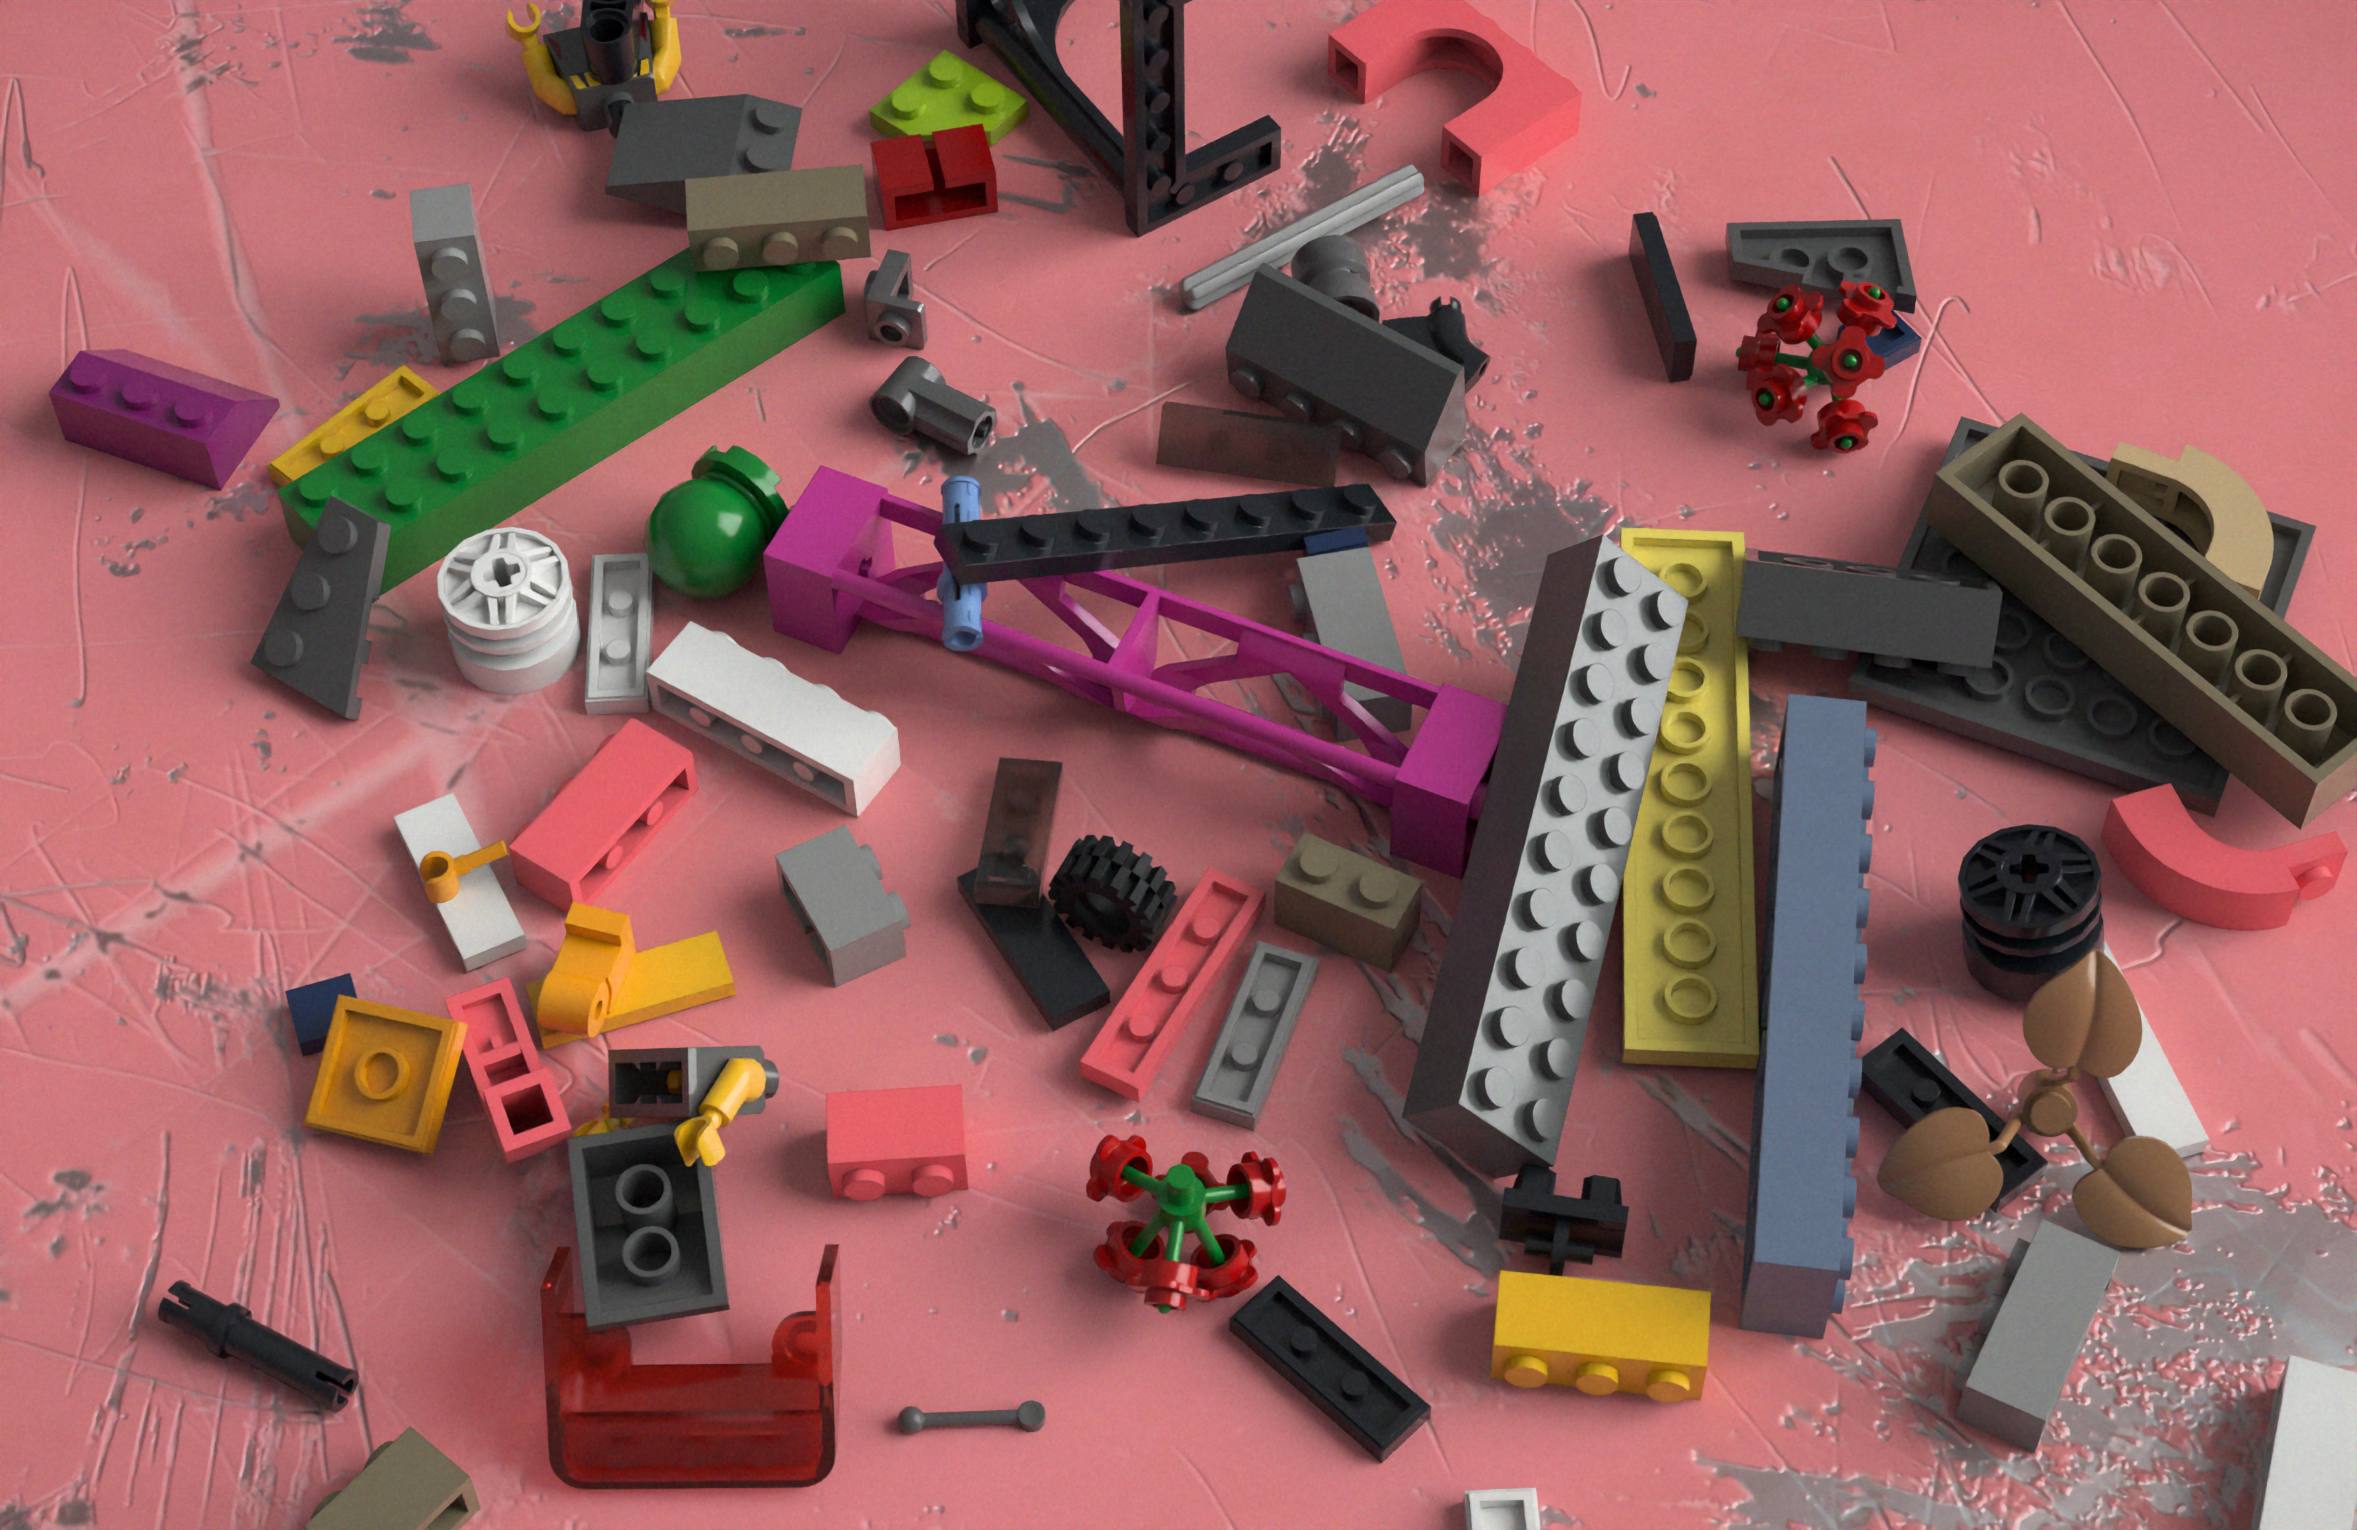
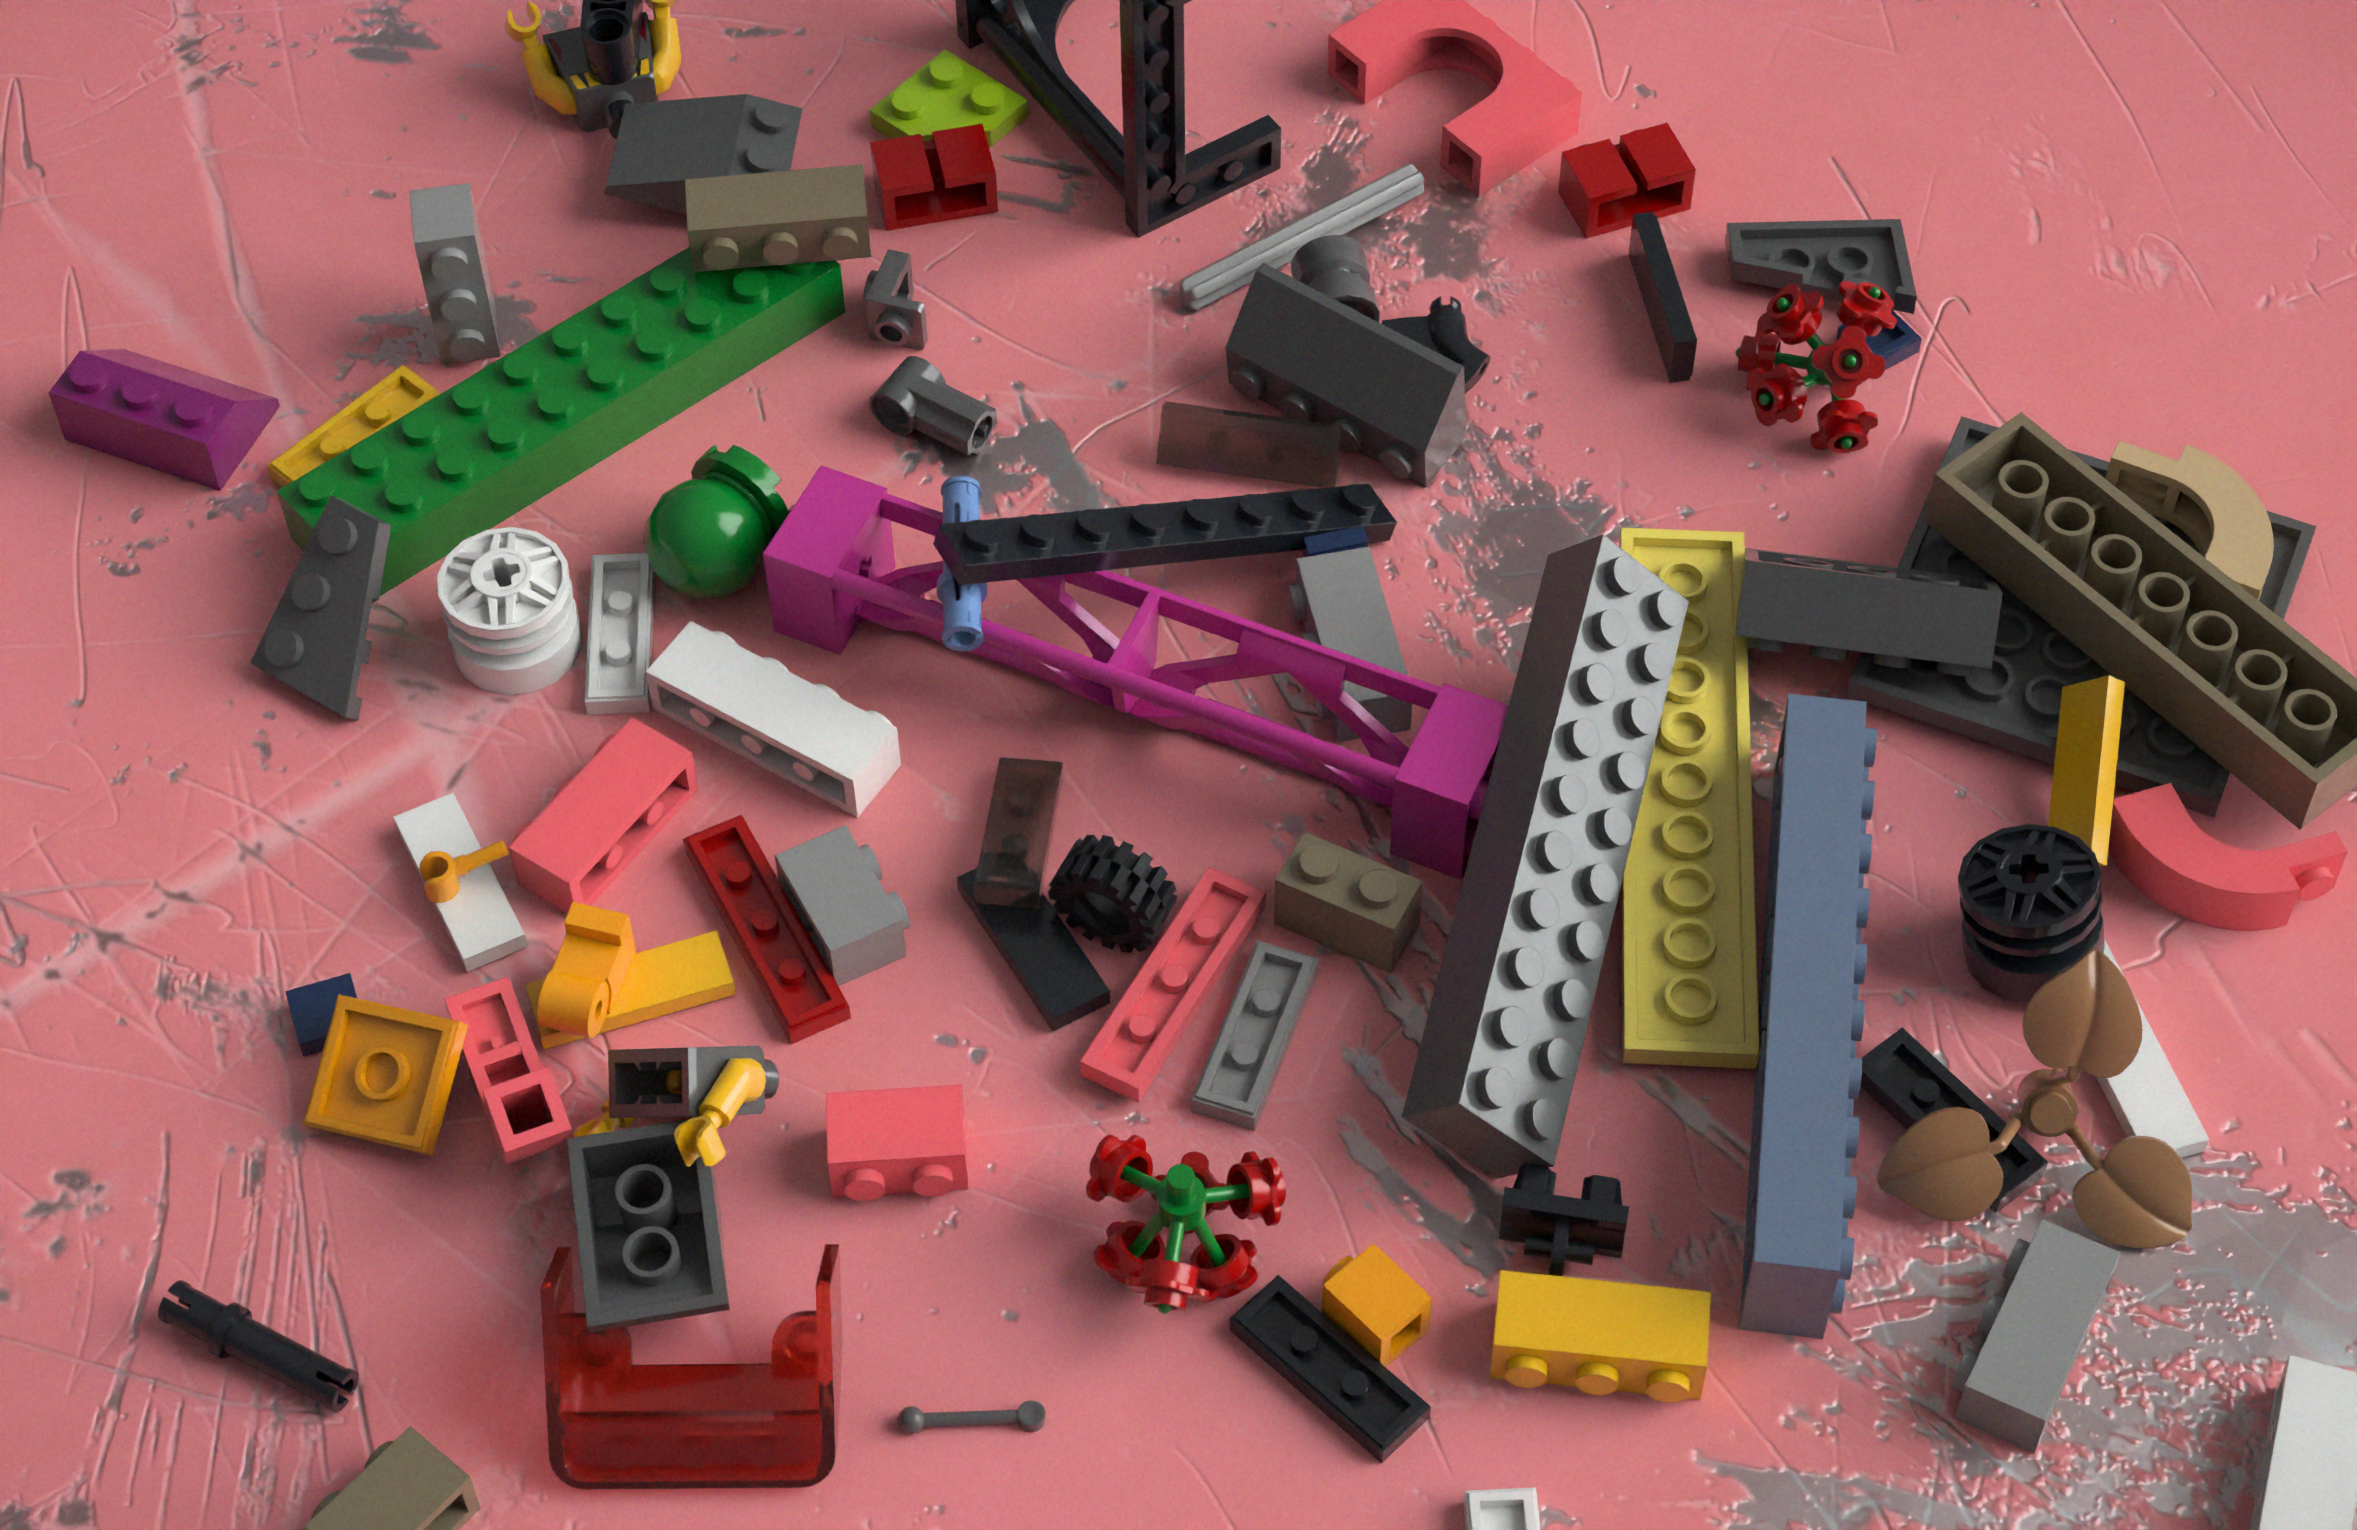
none -> red tile [683,814,851,1044]
none -> light orange brick [1322,1243,1432,1367]
none -> red piece [1558,123,1696,239]
none -> yellow tile [2048,675,2125,867]

